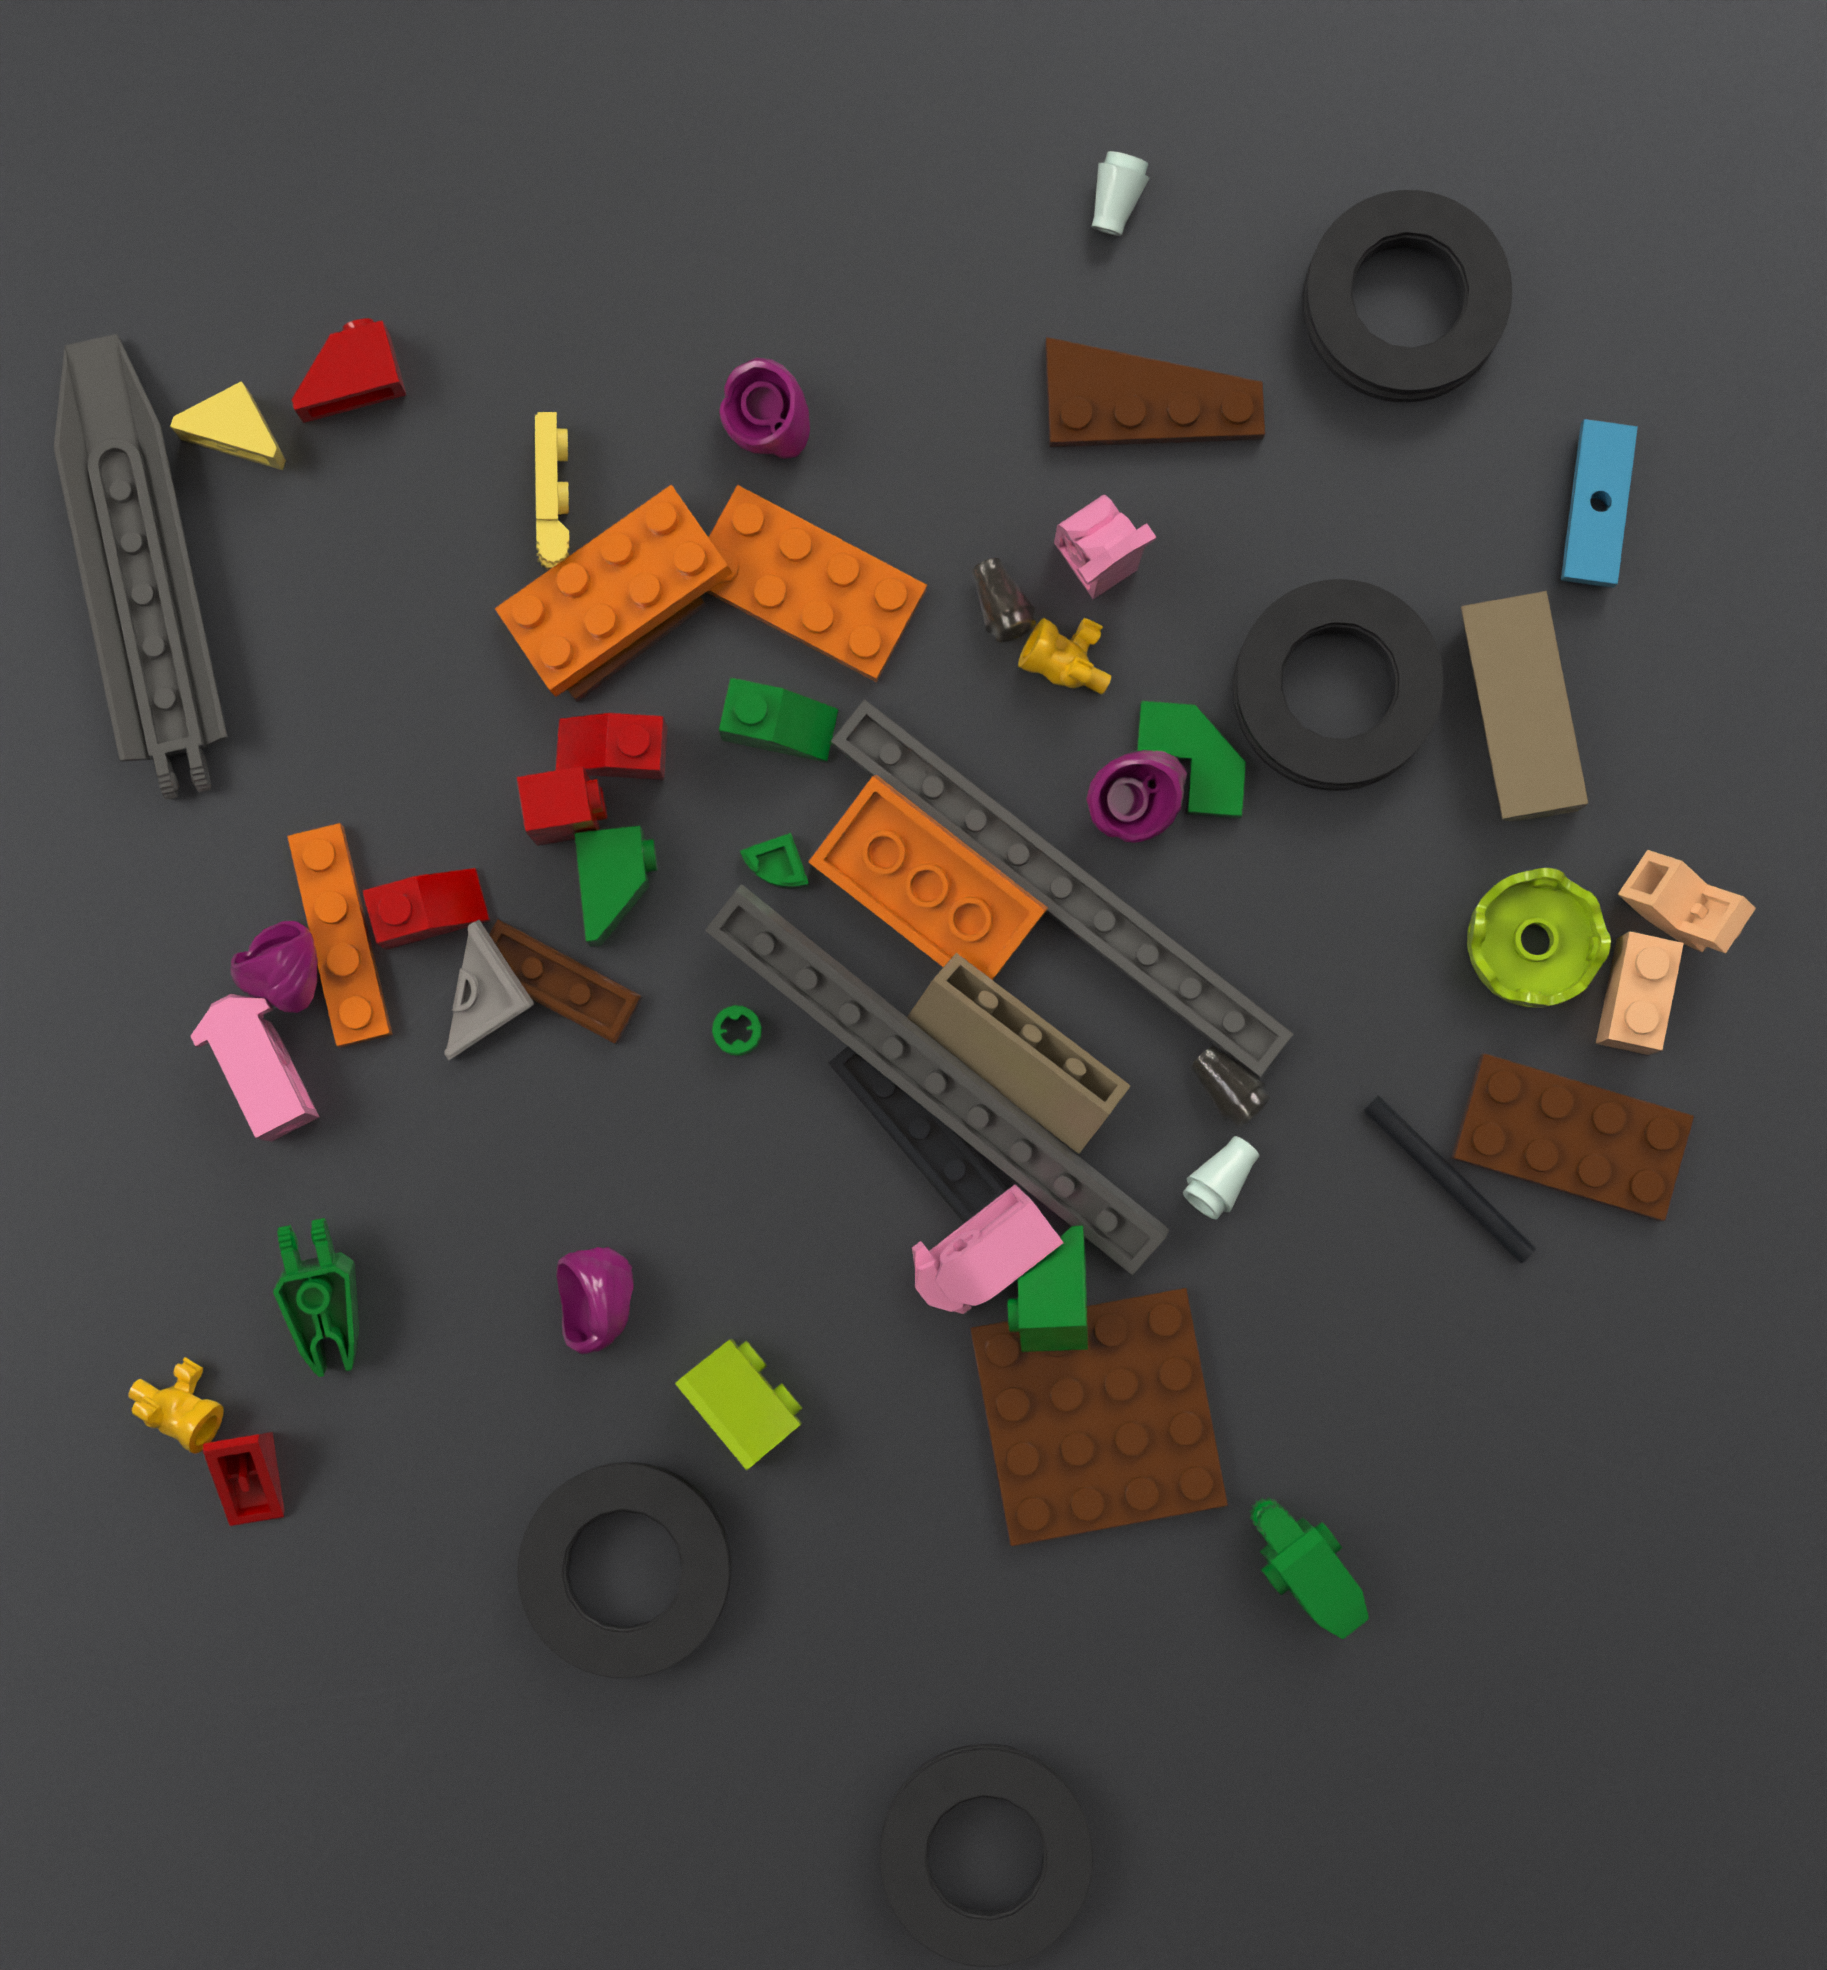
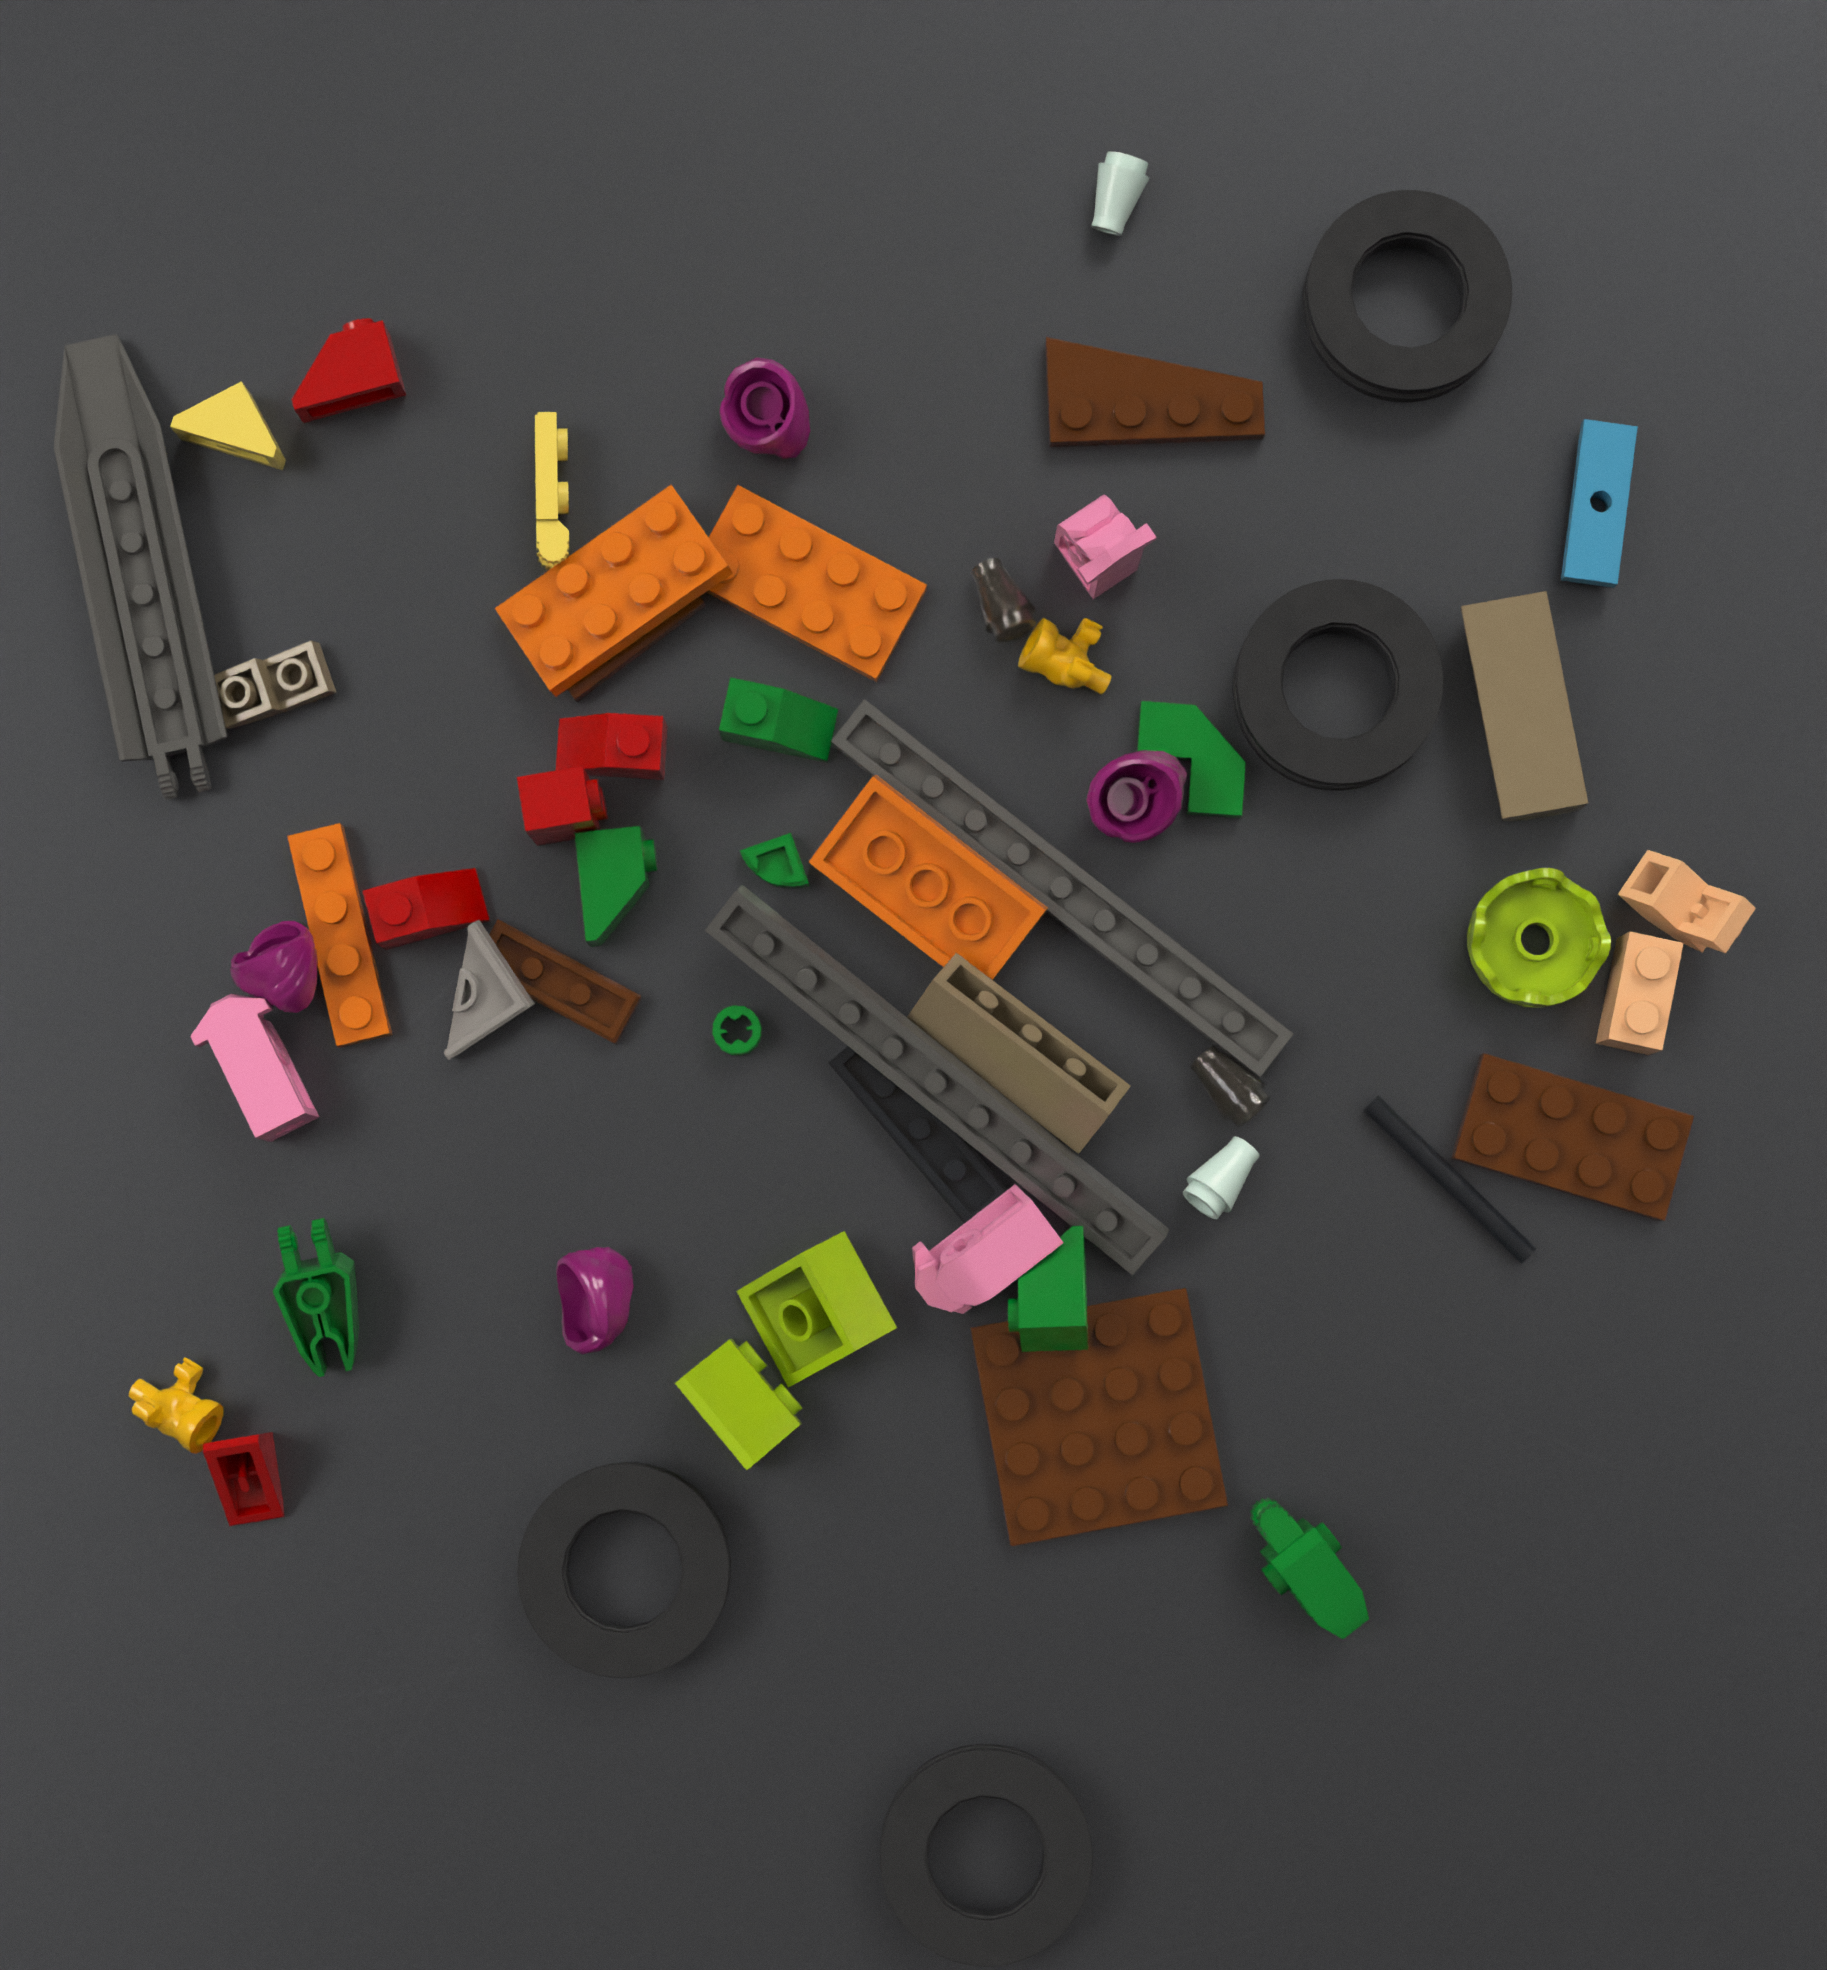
none -> dark tan slope [214,640,337,729]
none -> lime slope [736,1231,897,1388]

